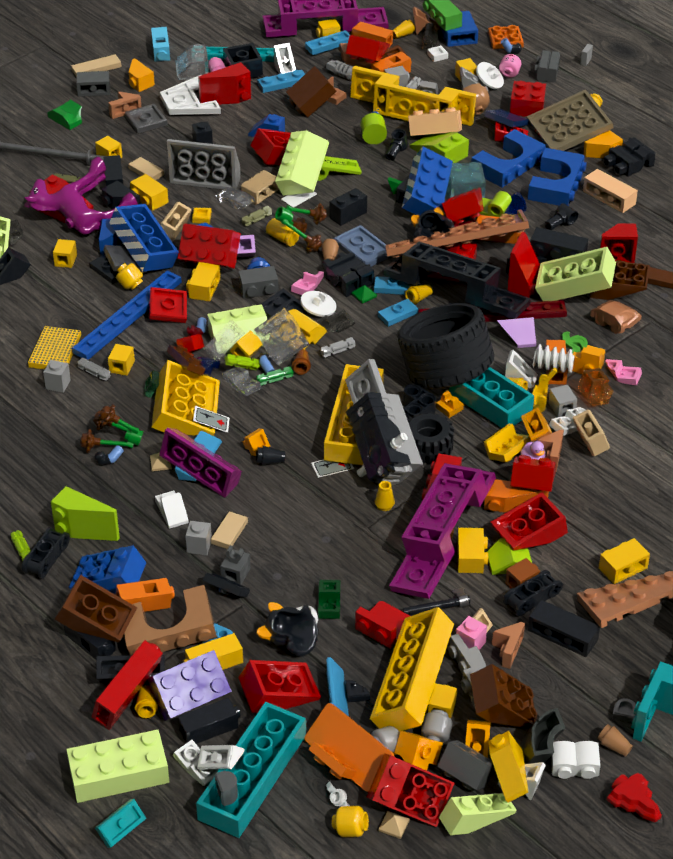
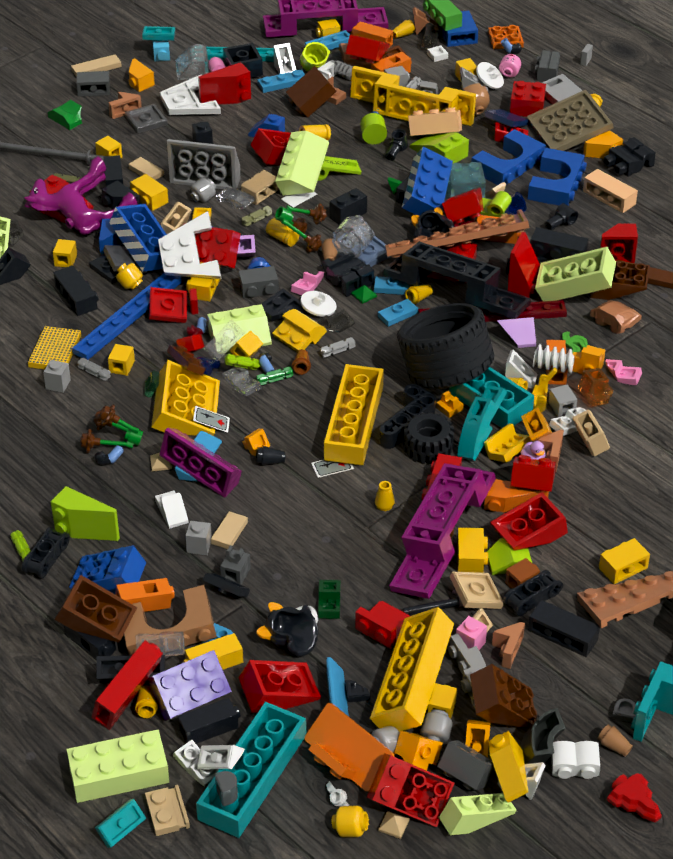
clear brick [254,308,309,365] -> none
piece [345,359,423,485] -> none
none -> black brick [53,265,99,316]
none -> clear slope [135,632,185,657]
none -> teal plate [142,26,175,41]
none -> tan plate [145,785,190,836]
none -> white wing [158,211,222,279]
none -> red tile [189,288,198,314]
none -> light grey head [190,178,216,203]
none -> yellow piece [299,124,331,141]
none -> neon yellow helmet [300,42,330,71]
none -> white bracket [318,61,334,80]
none -> clear brick [332,215,375,257]
none -> tan tile [450,572,504,609]
none -> teal slope [457,385,507,461]
none -> tan slope [485,182,506,198]
none -> light grey container [542,74,582,104]

